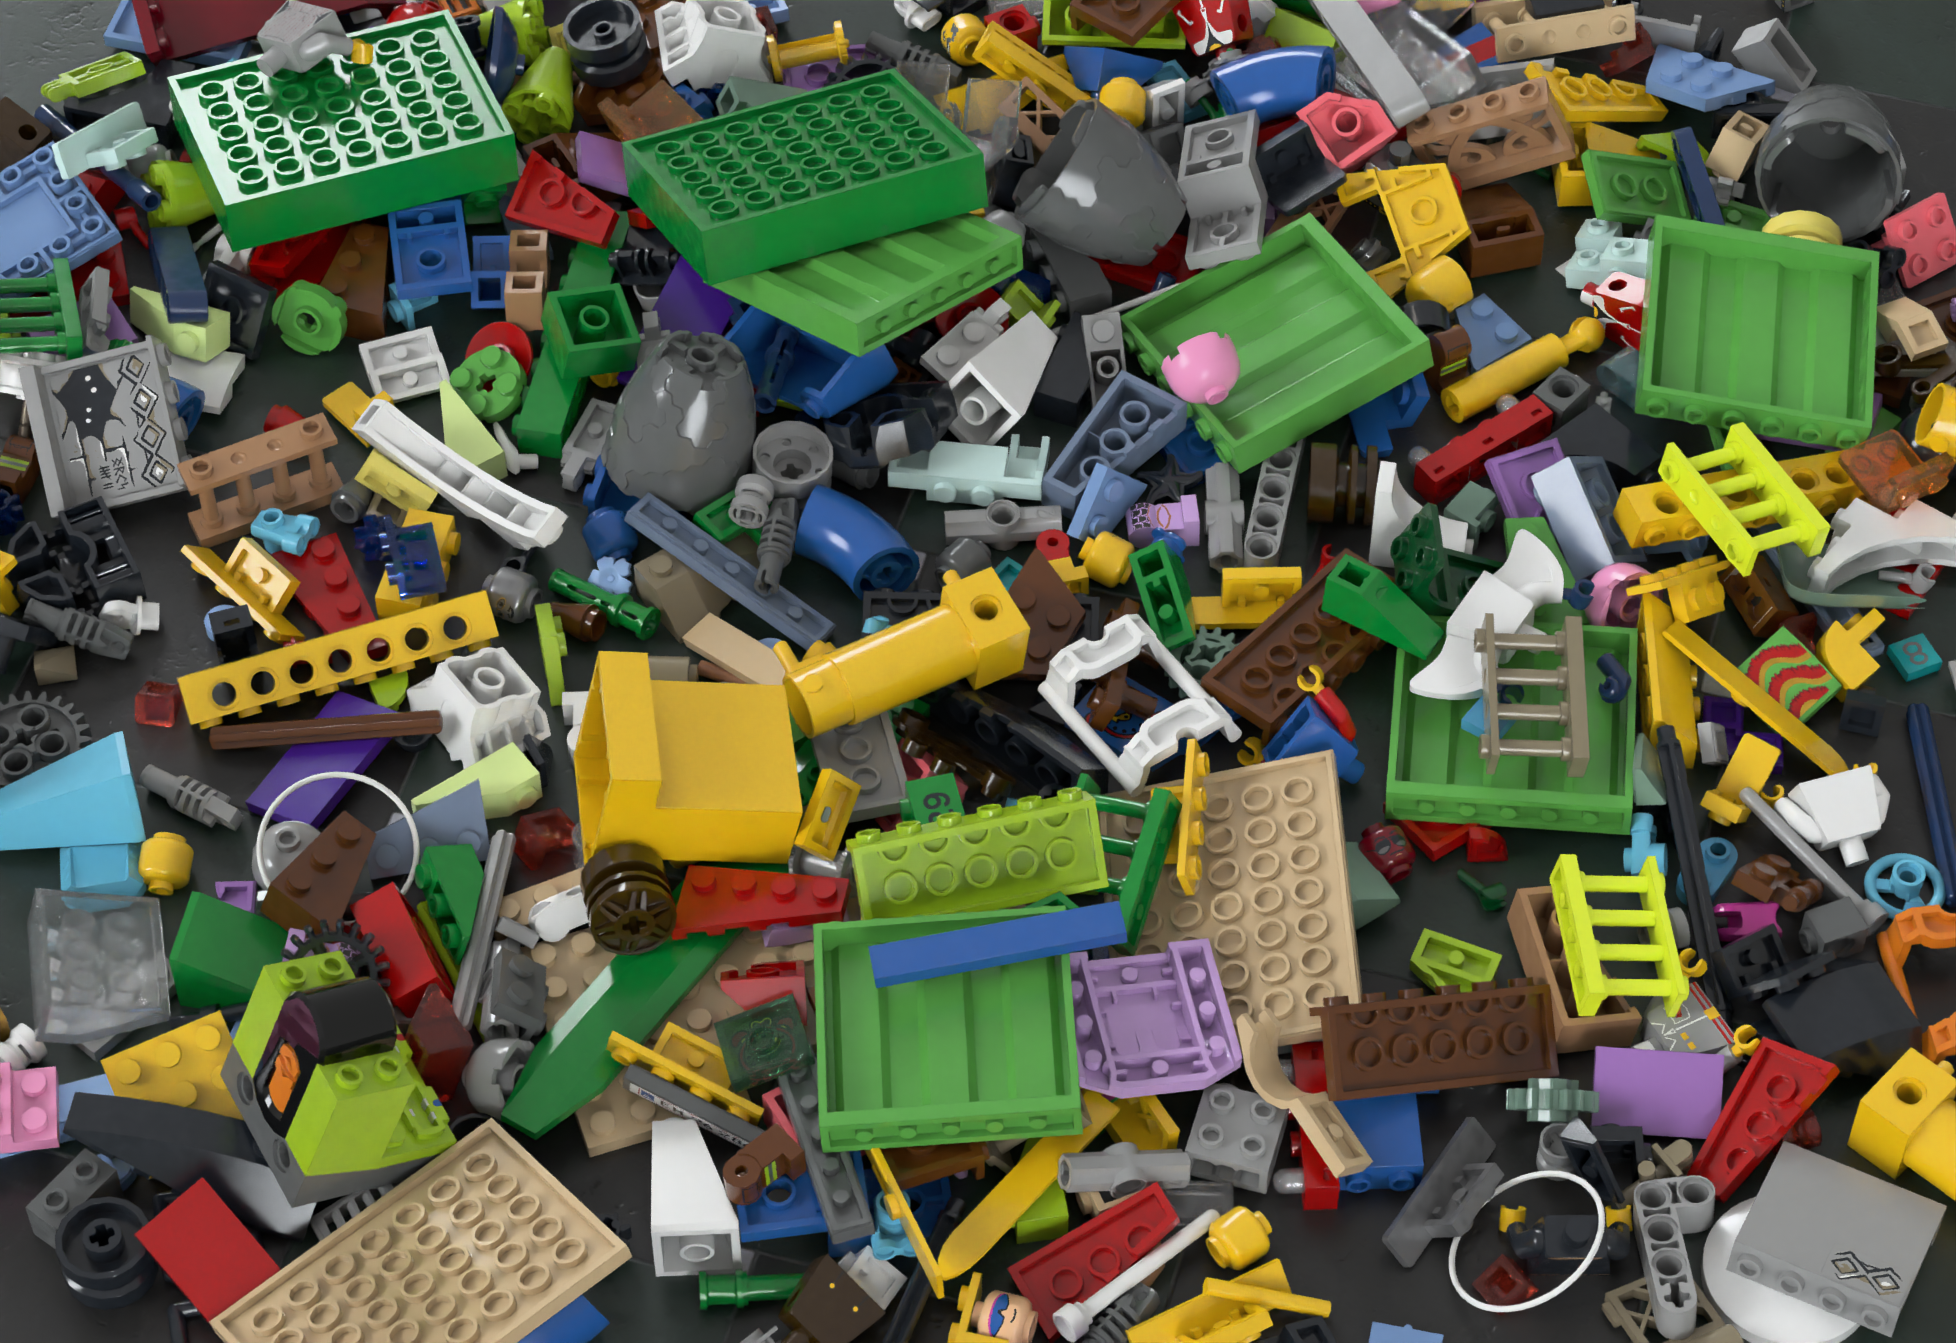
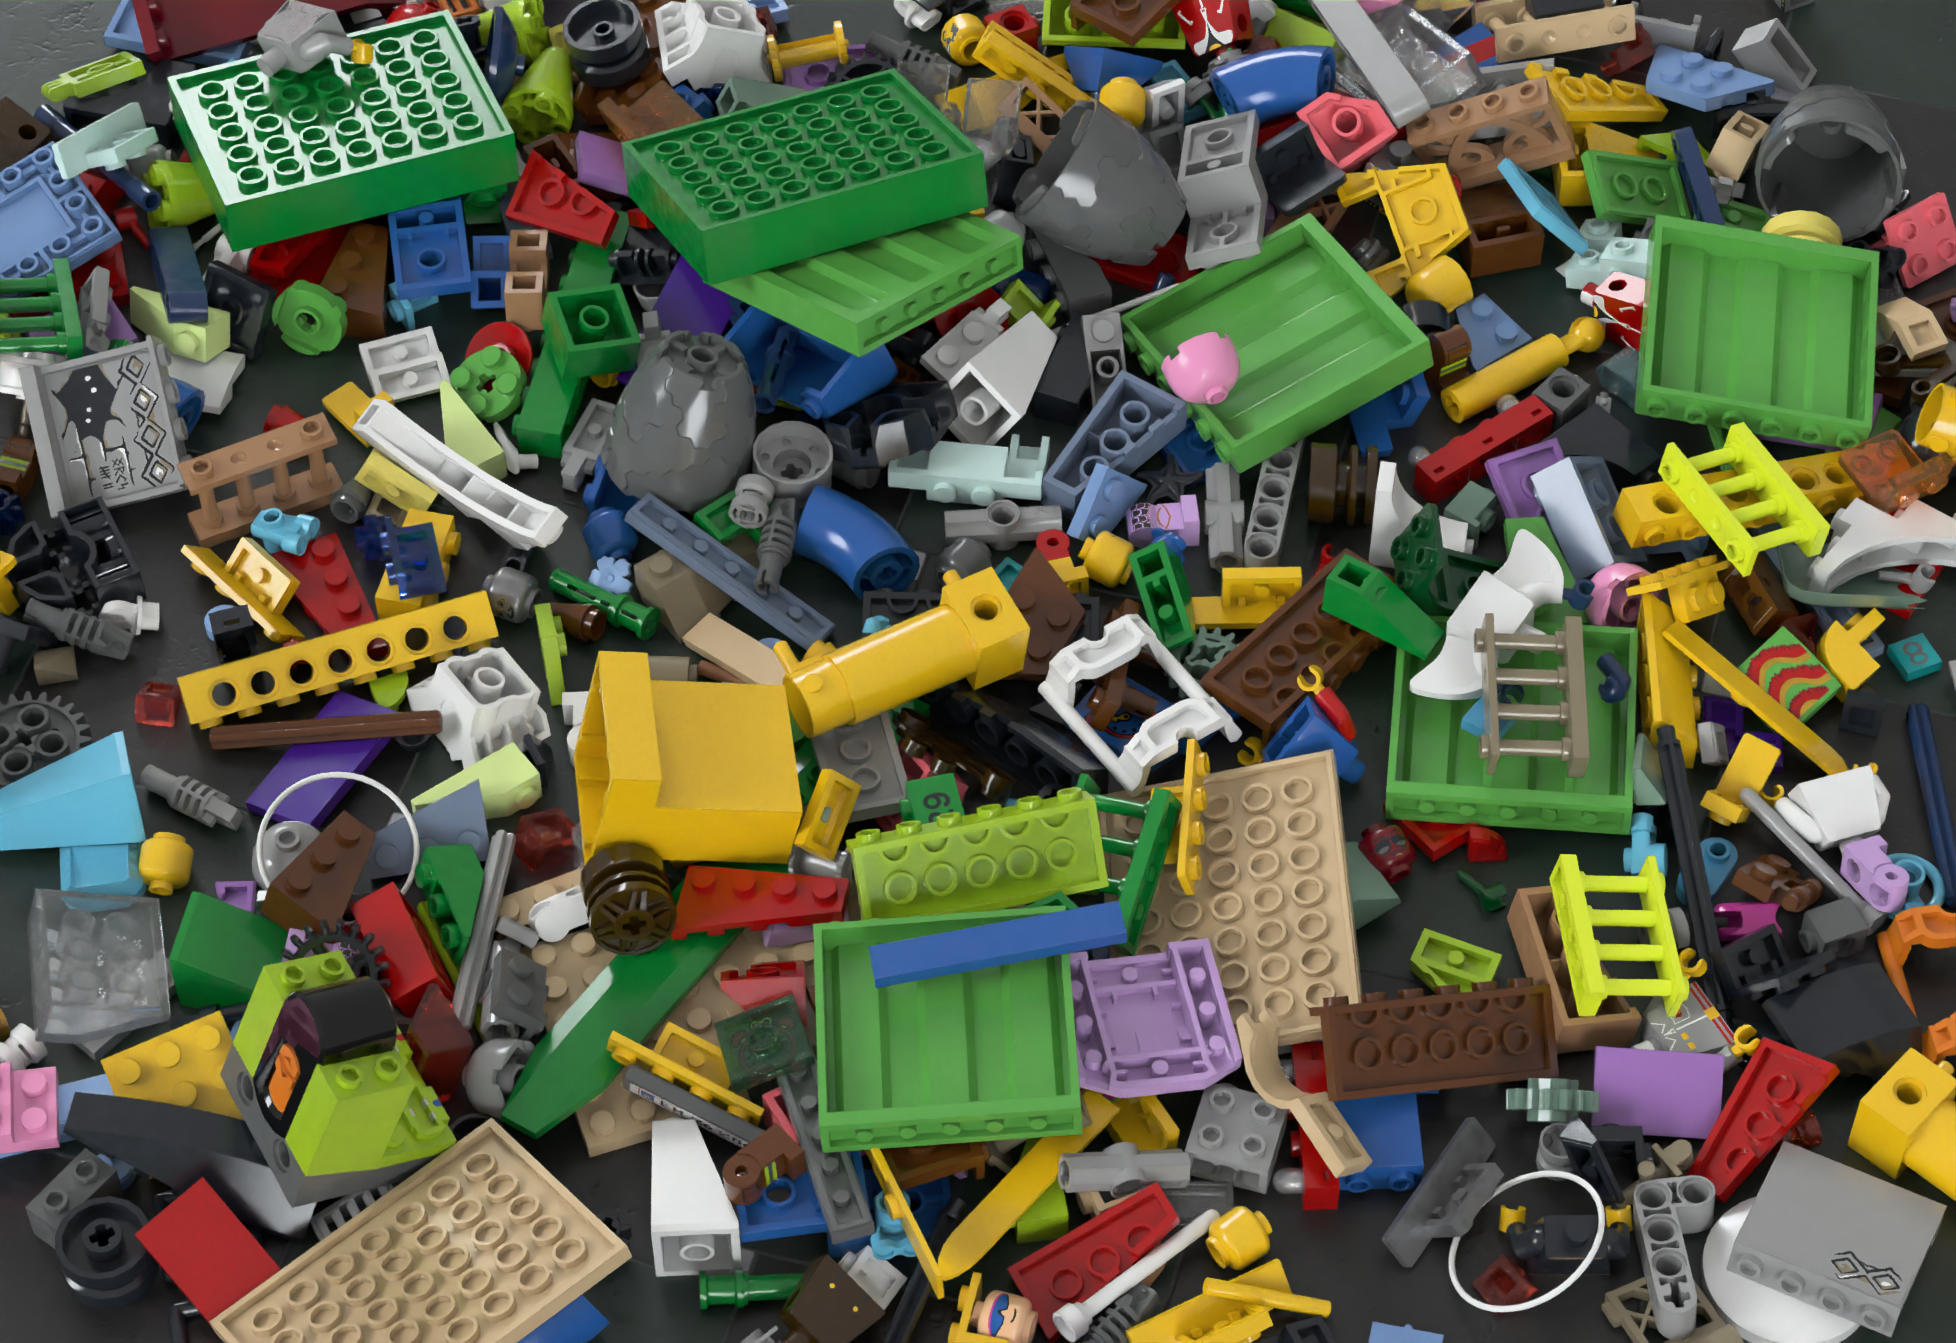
none -> medium azure tile [1497,158,1589,256]
none -> lavender leg [1840,835,1909,913]

